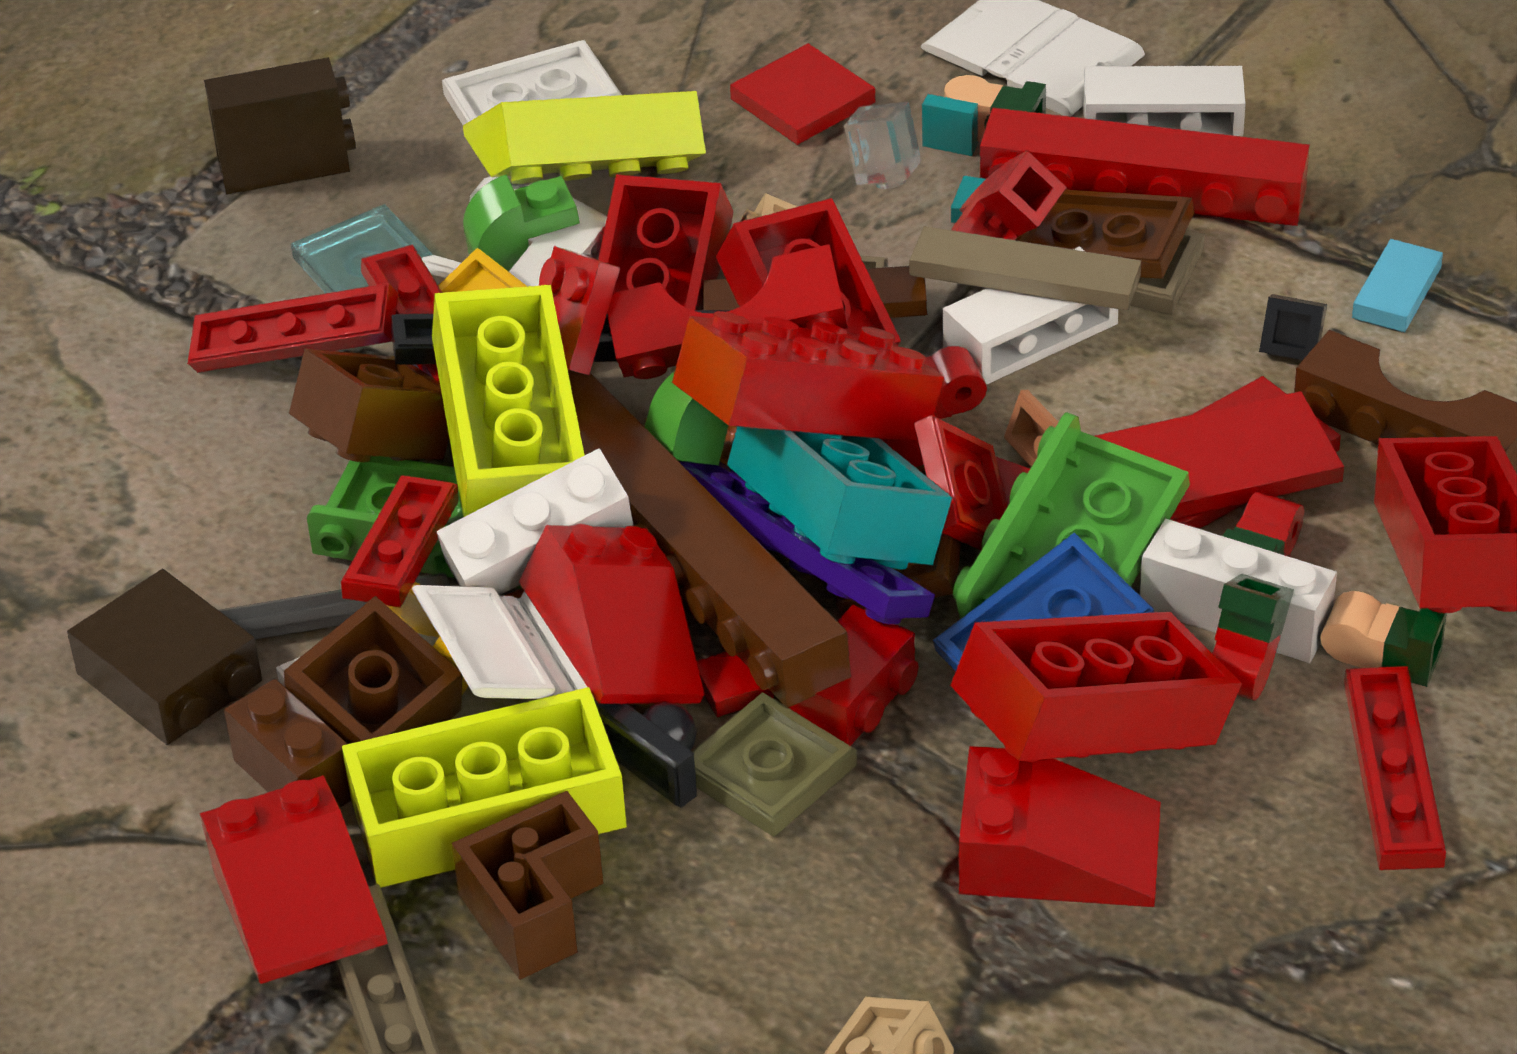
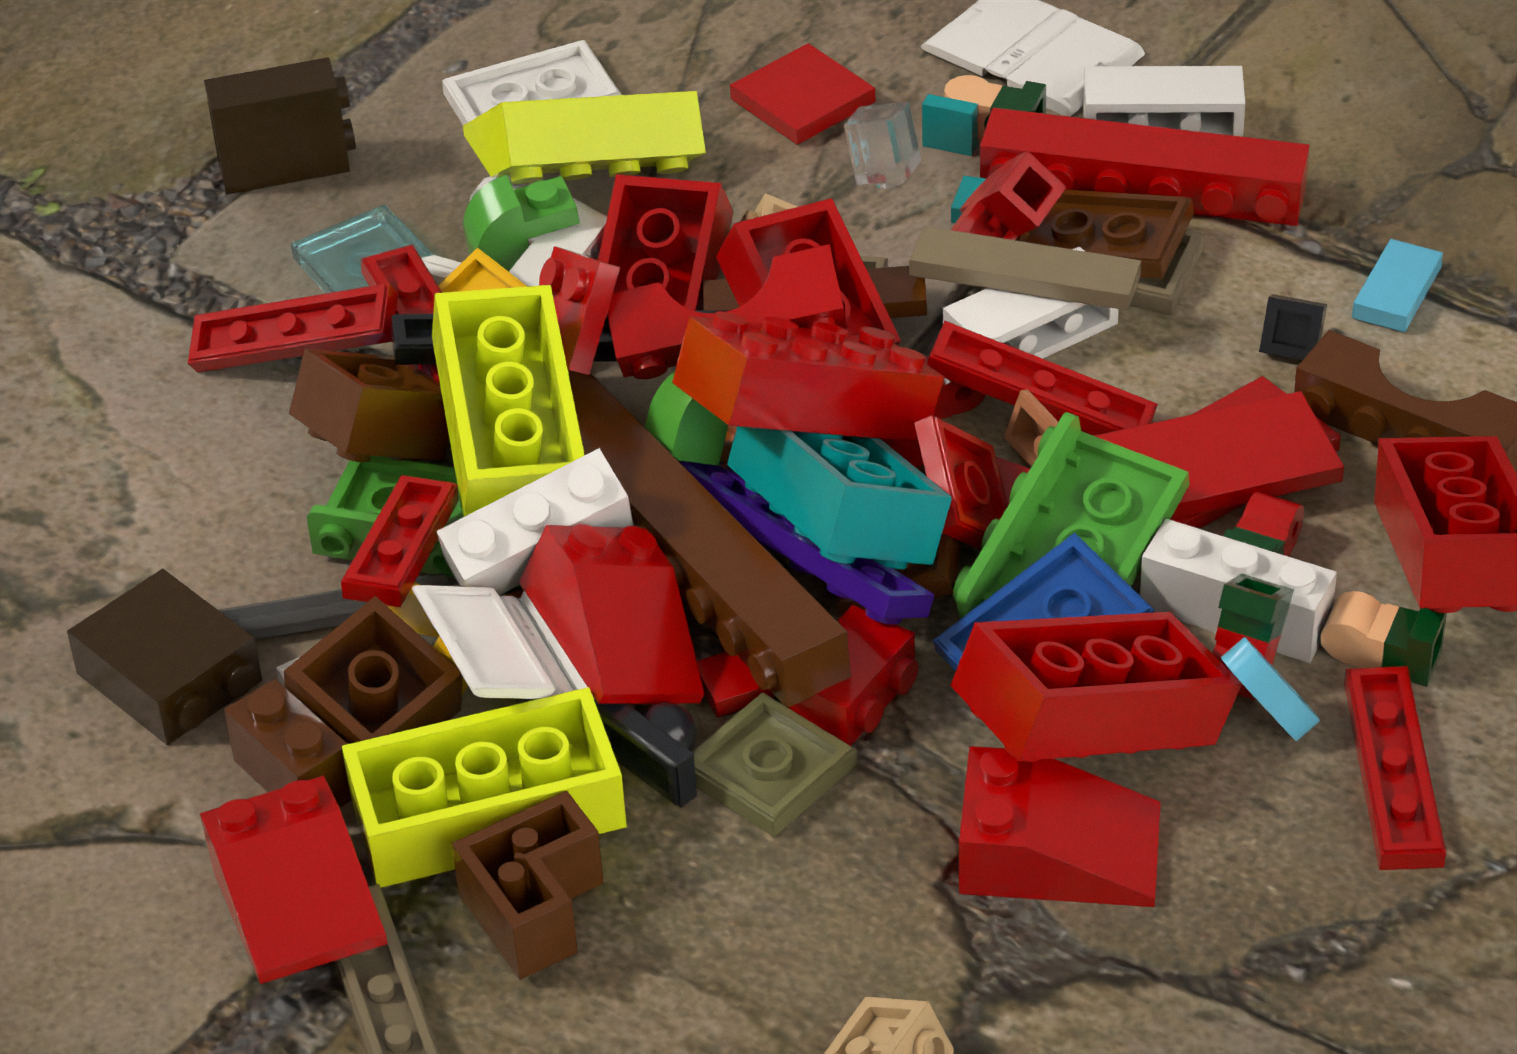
none -> red tile [926,321,1158,436]
none -> medium azure beam [1221,637,1321,741]

